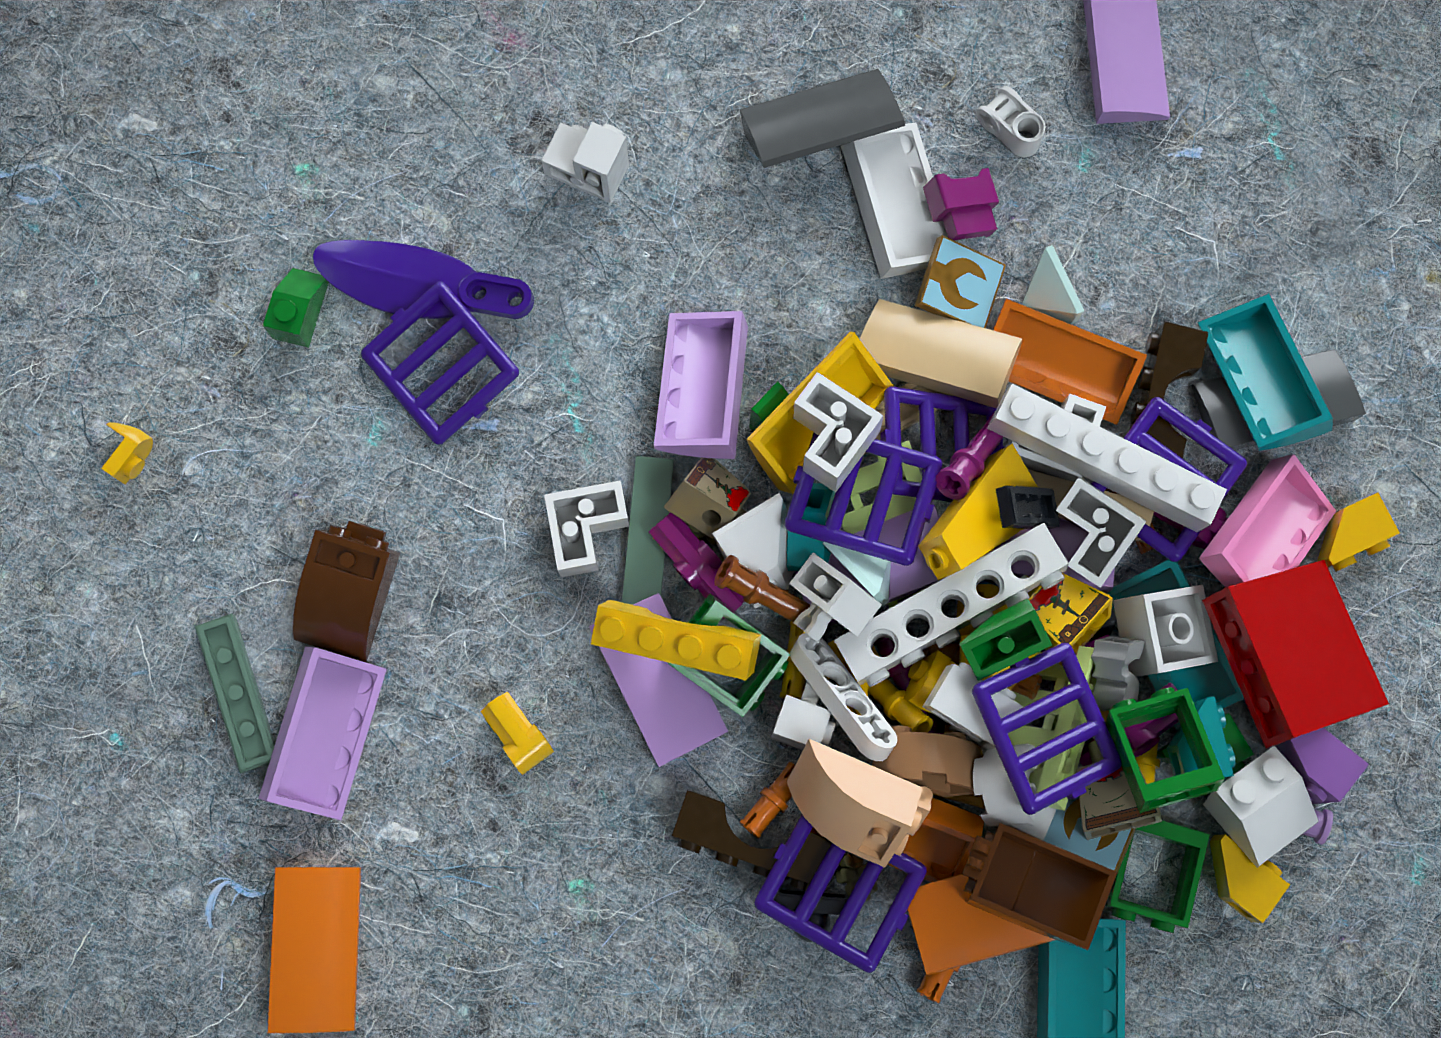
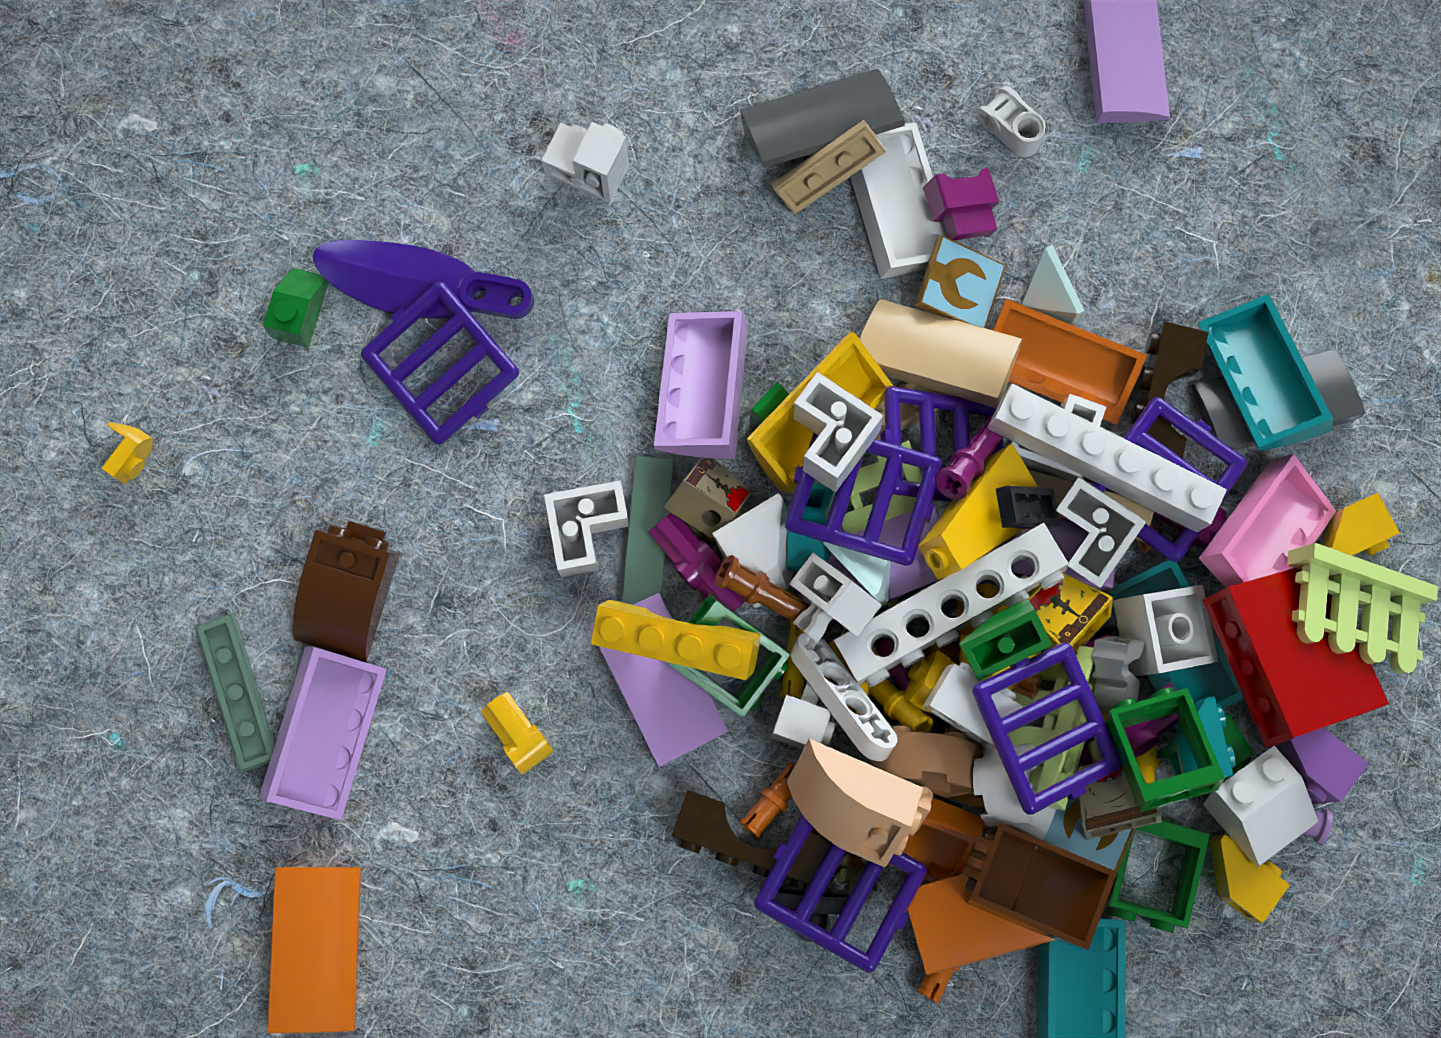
none -> tan tile [772,120,886,215]
none -> yellowish green fence [1287,543,1438,674]

